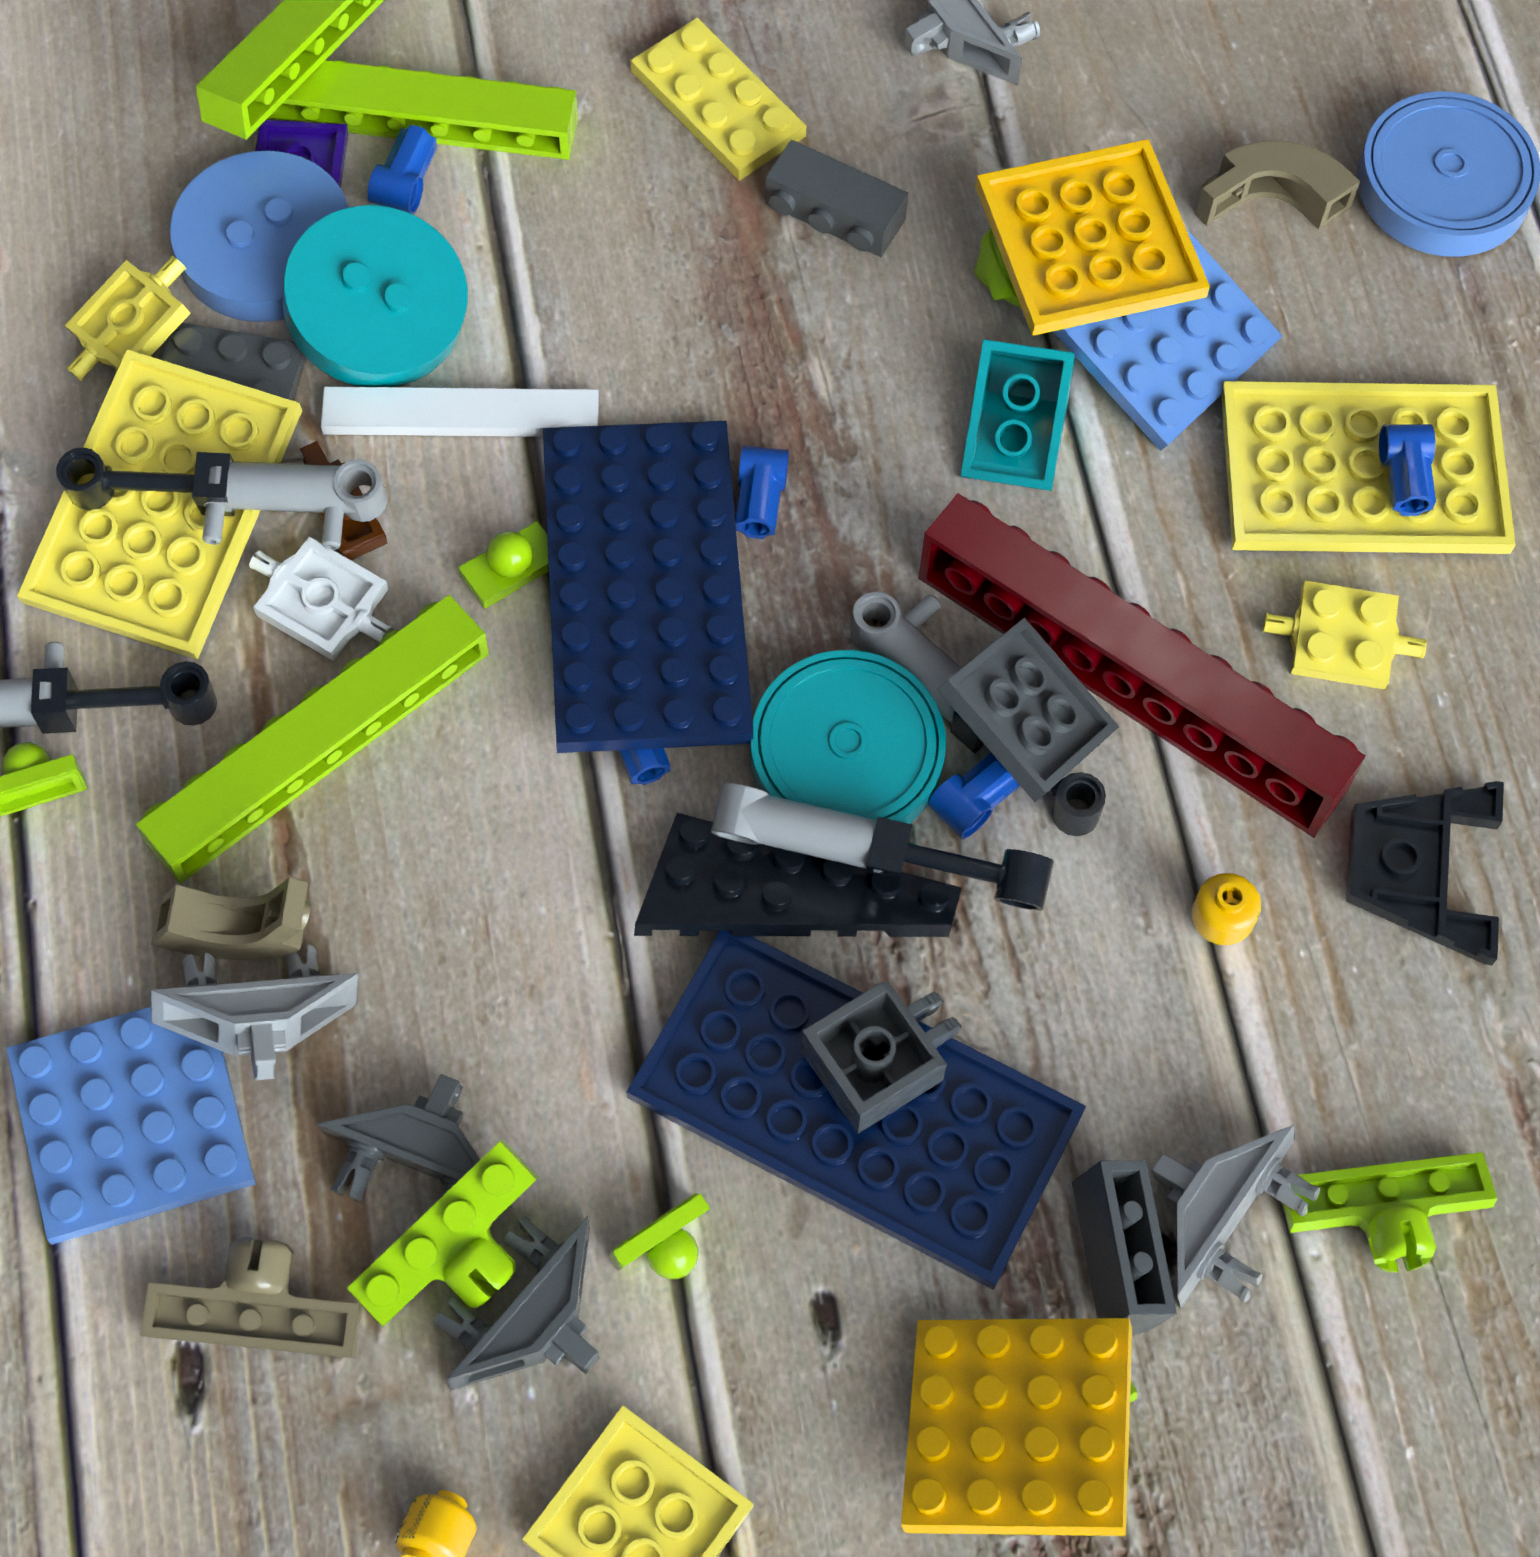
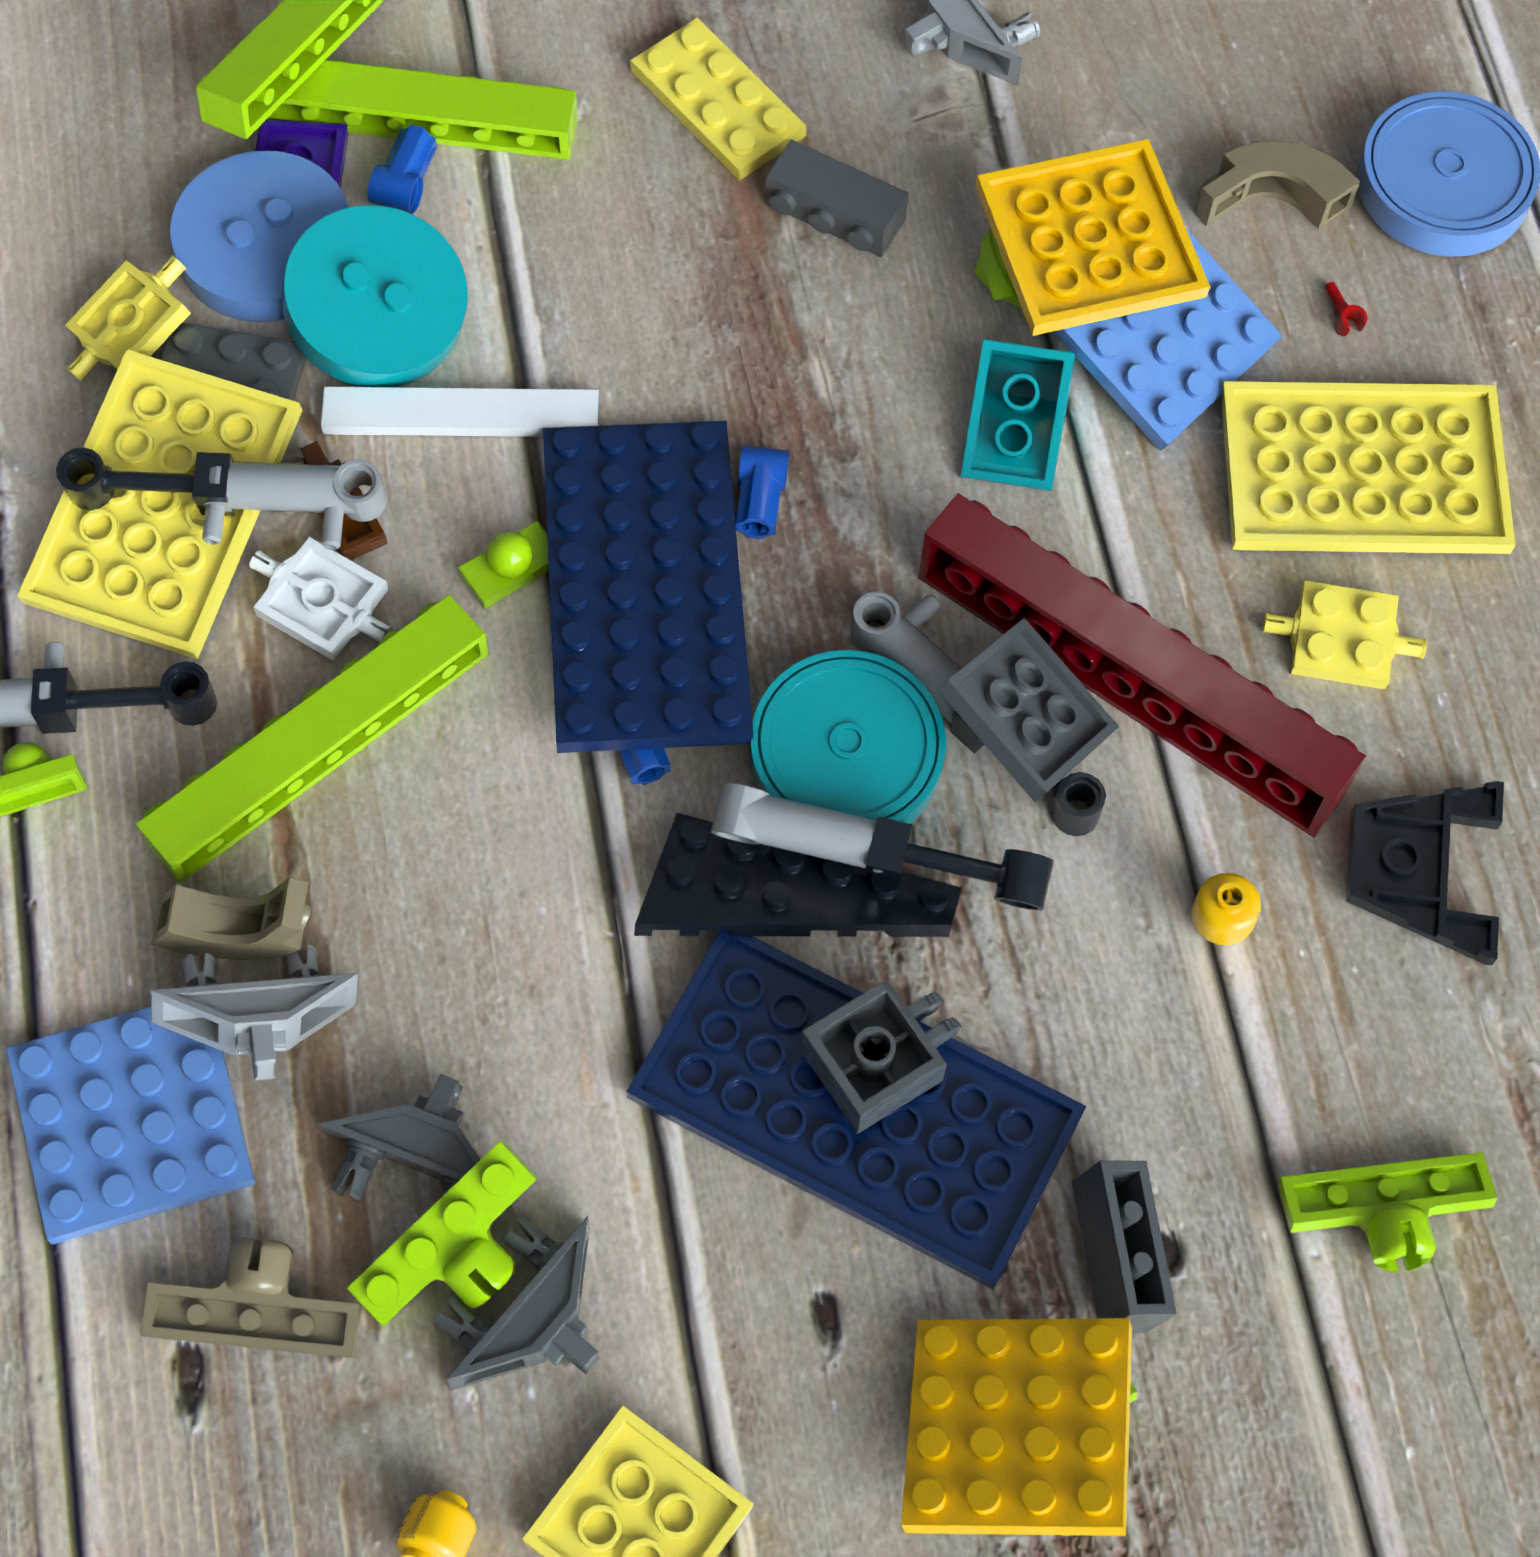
lime tile [608,1192,711,1279] -> none
blue piece [928,752,1020,839] -> none
light grey connector [1152,1125,1320,1308] -> none
blue piece [1379,424,1436,516] -> none
none -> red hand [1325,282,1368,336]

